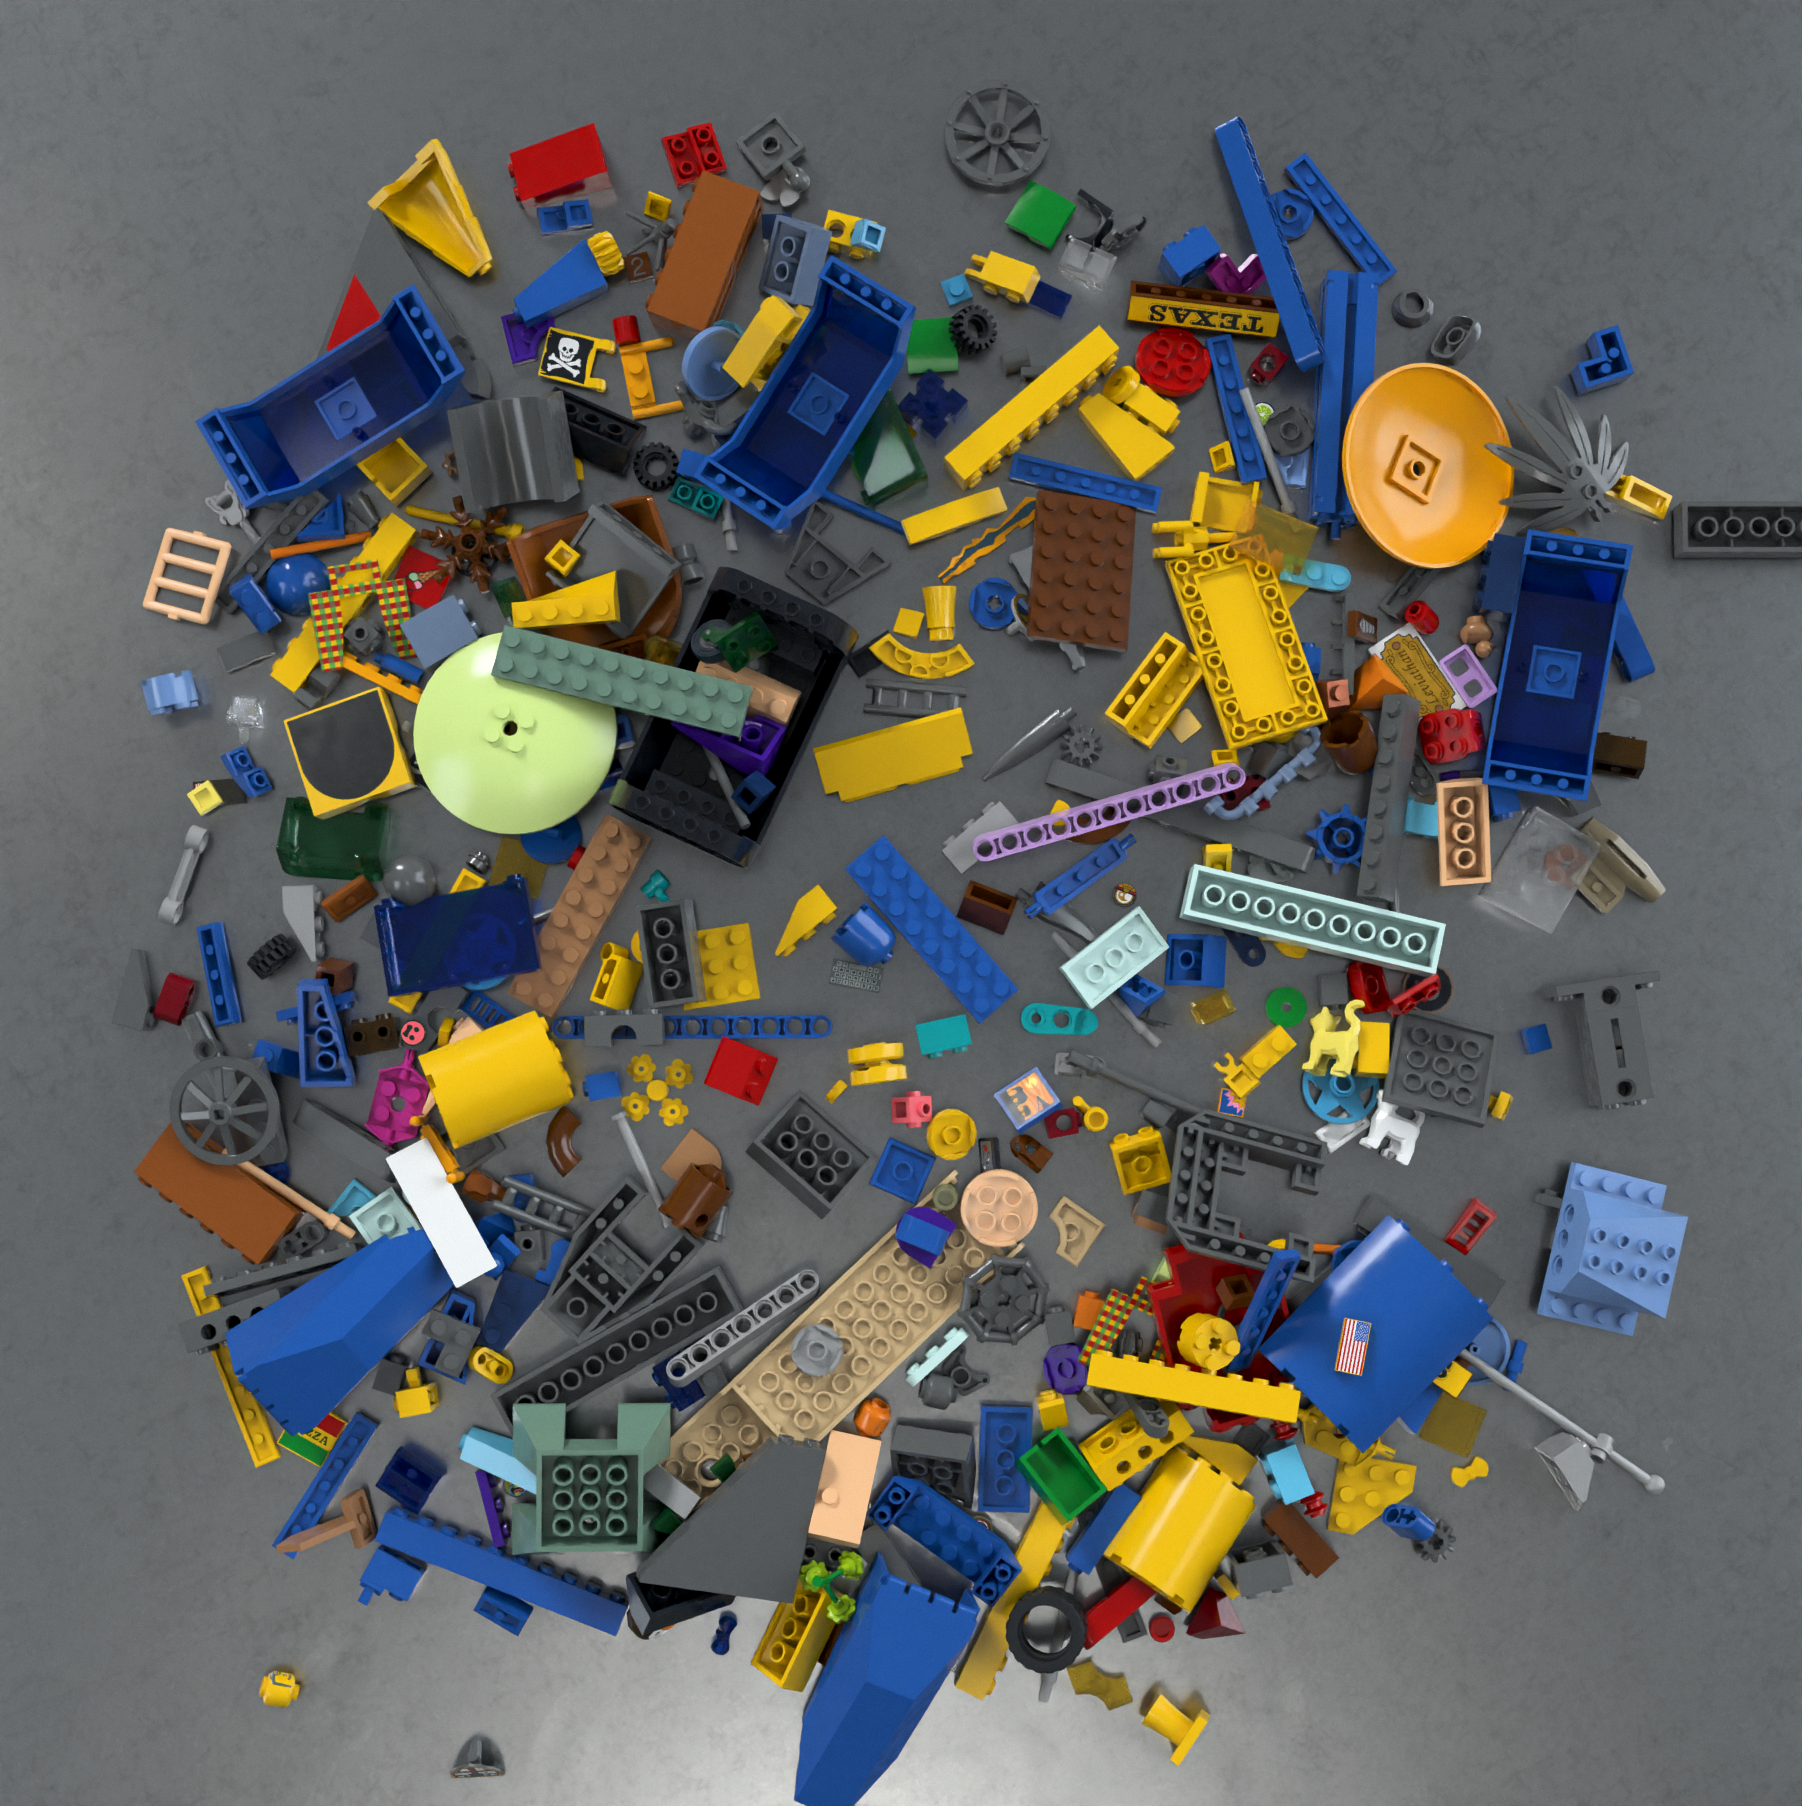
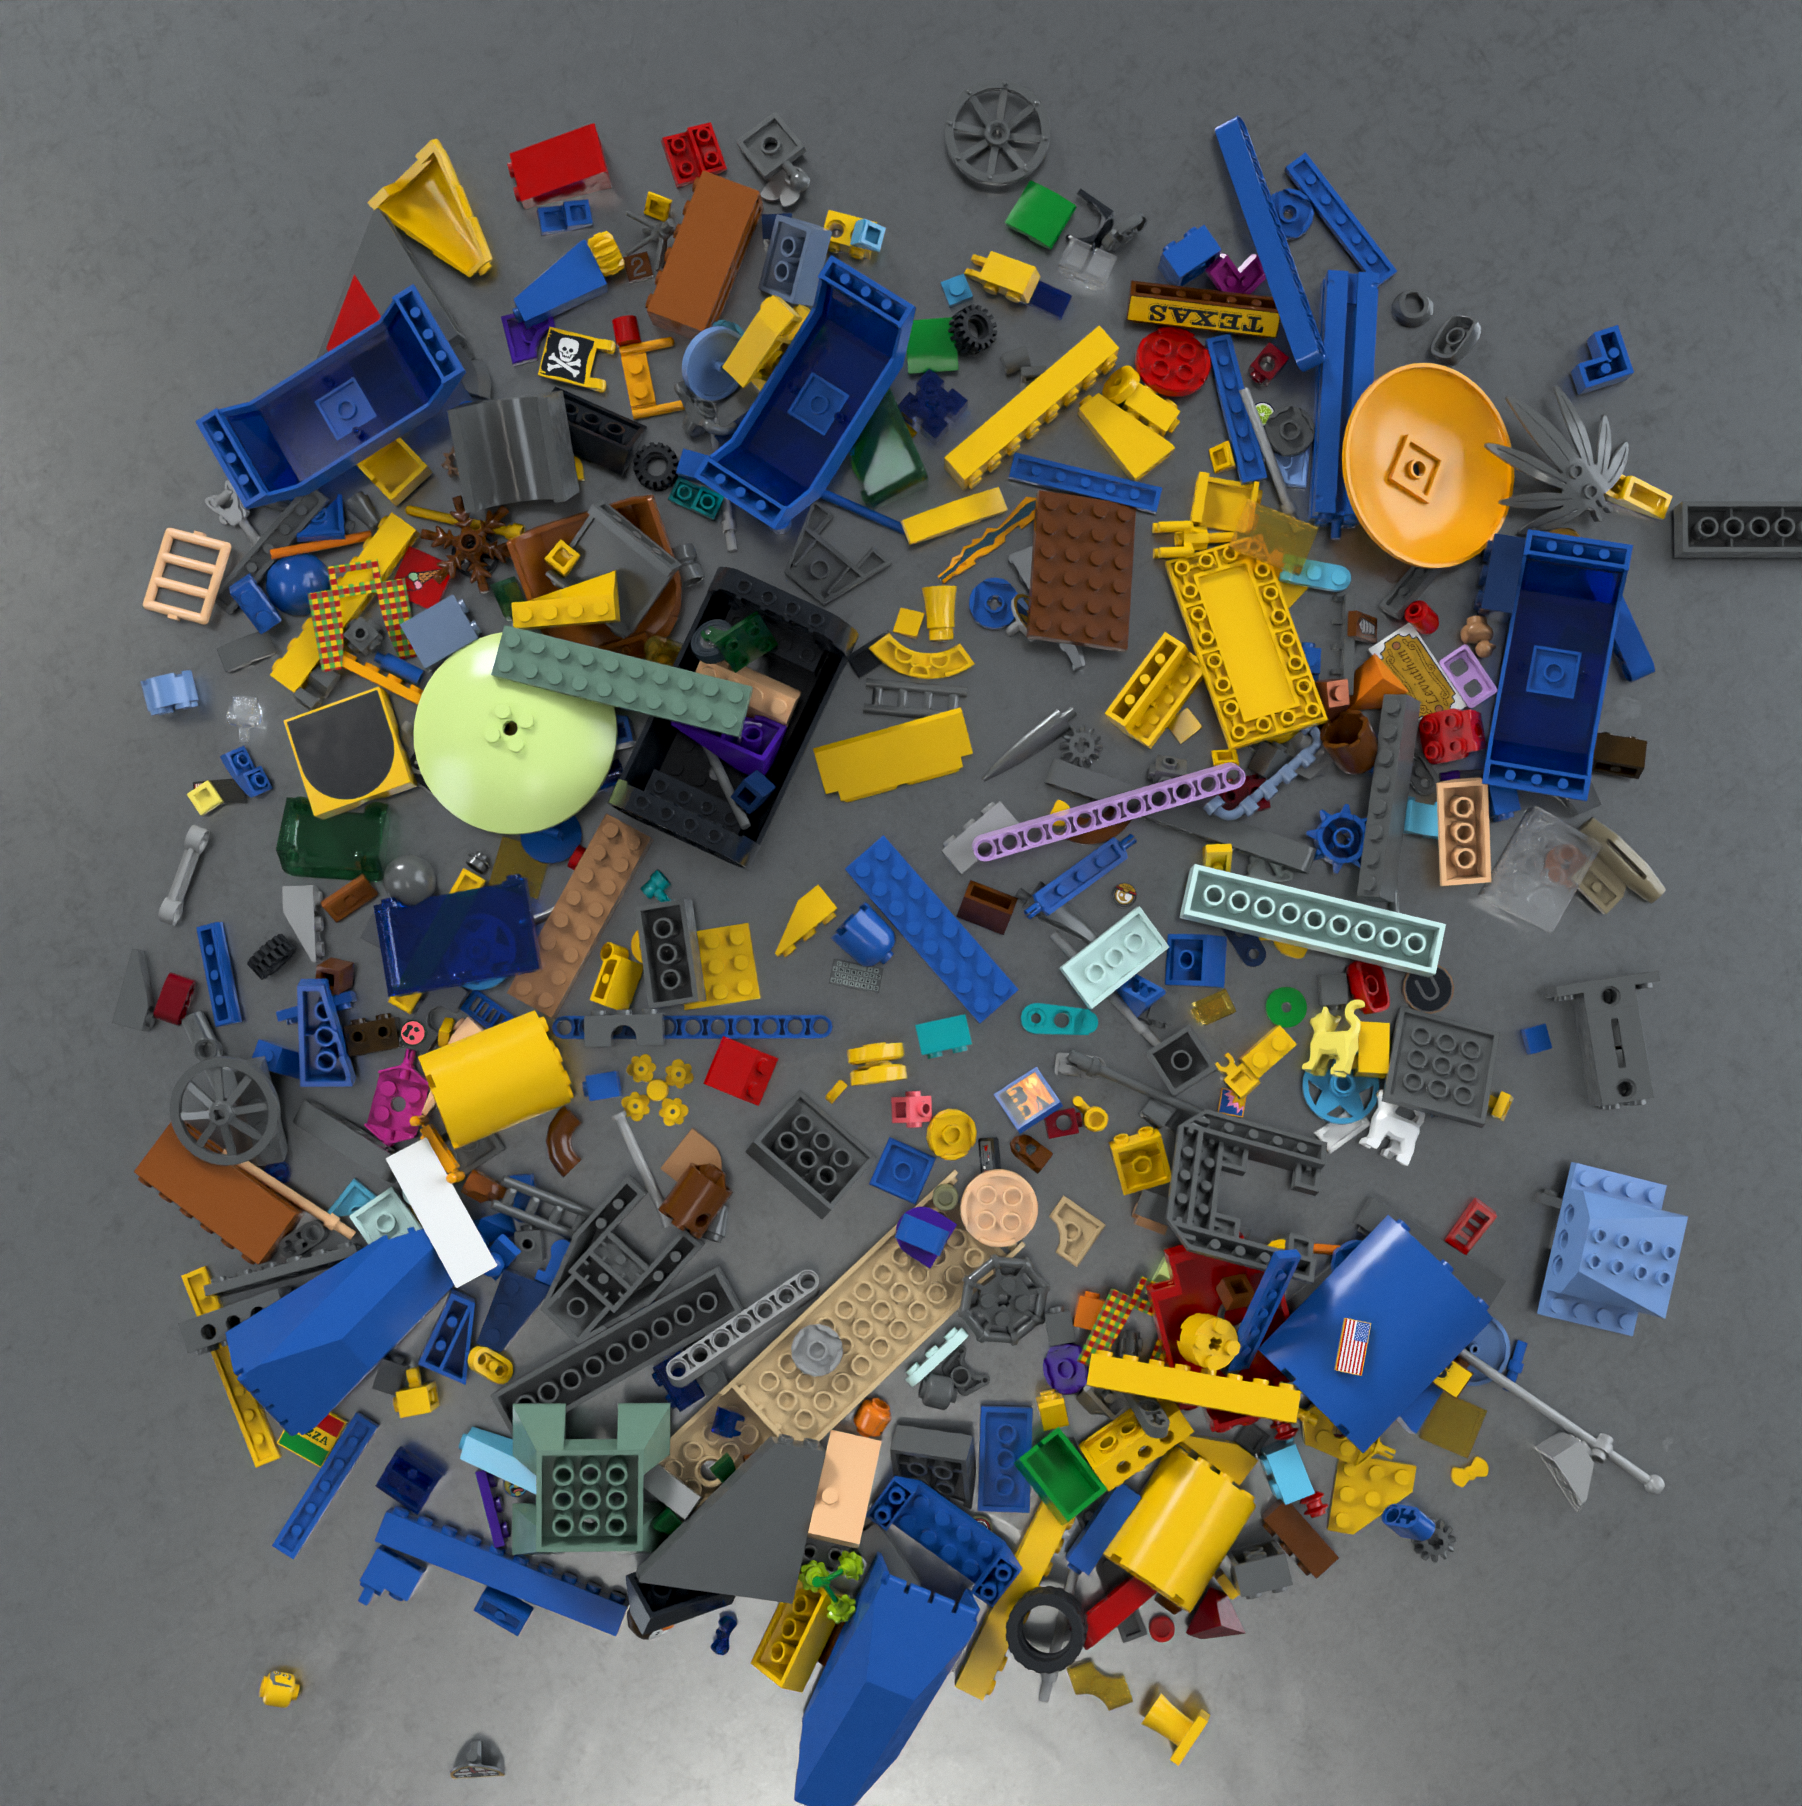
medium nougat piece [276,1489,377,1553] -> none
dark grey plate [421,1308,480,1378] -> none
red slope [1387,973,1441,1018] -> none
none -> clear blue tile [711,1406,745,1439]
none -> dark grey brick [1146,1025,1219,1097]

